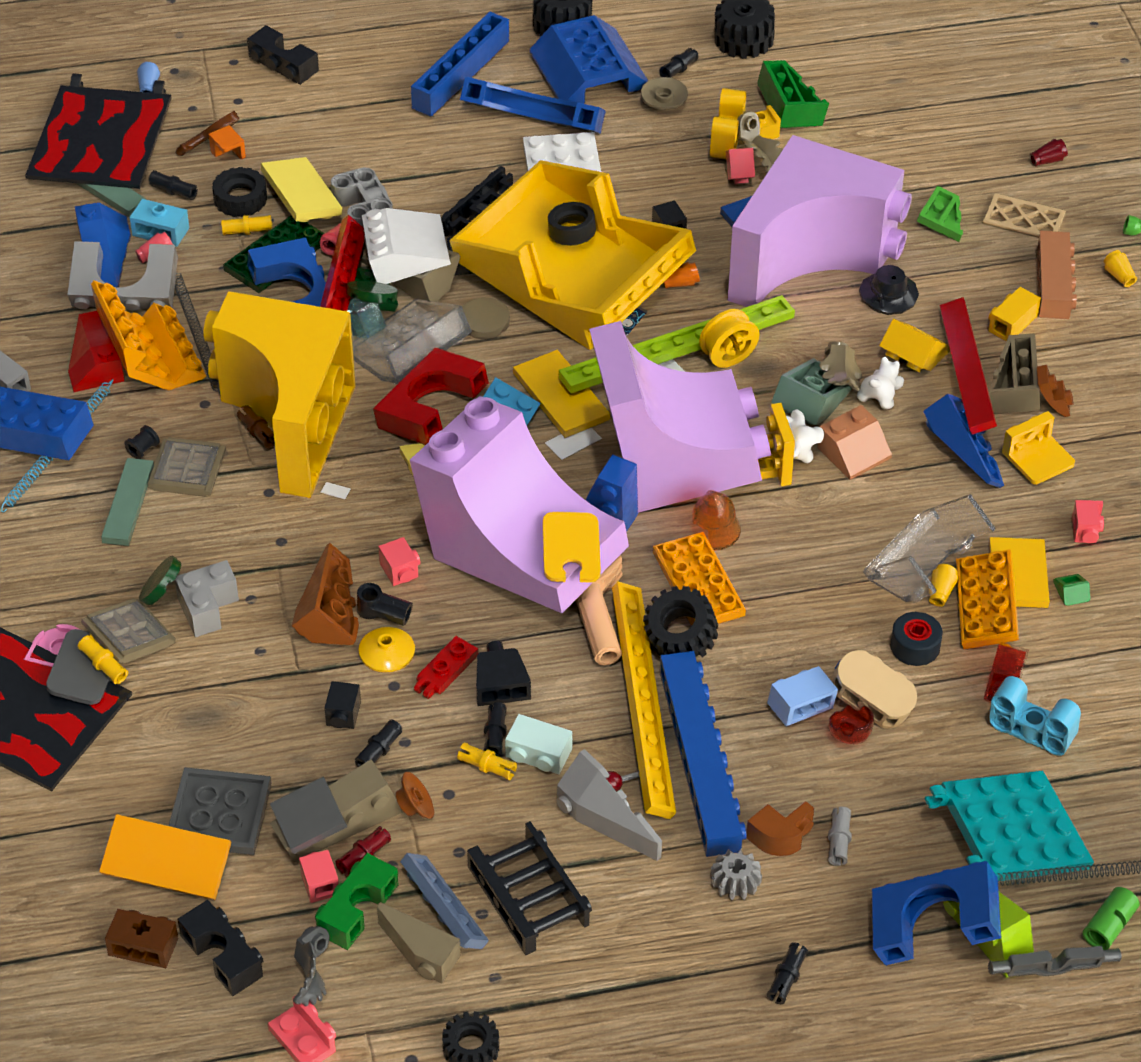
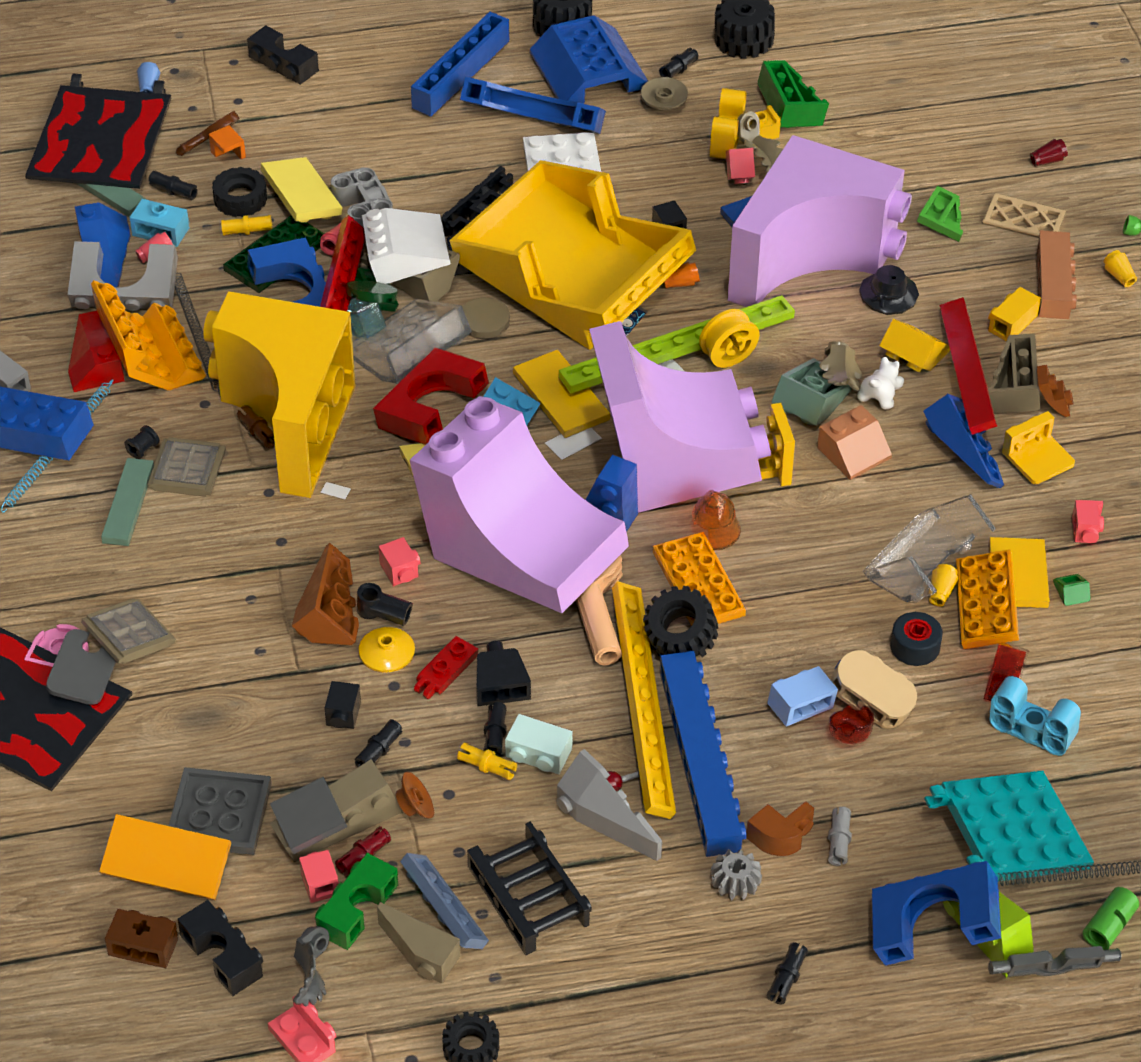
yellow pin [78,635,128,684] -> none
dark green tile [139,555,182,606] -> none
light grey brick [175,560,239,637] -> none
yellow piece [542,512,601,583] -> none
black tyre [548,202,596,246] -> none
white animal [786,409,824,463] -> none

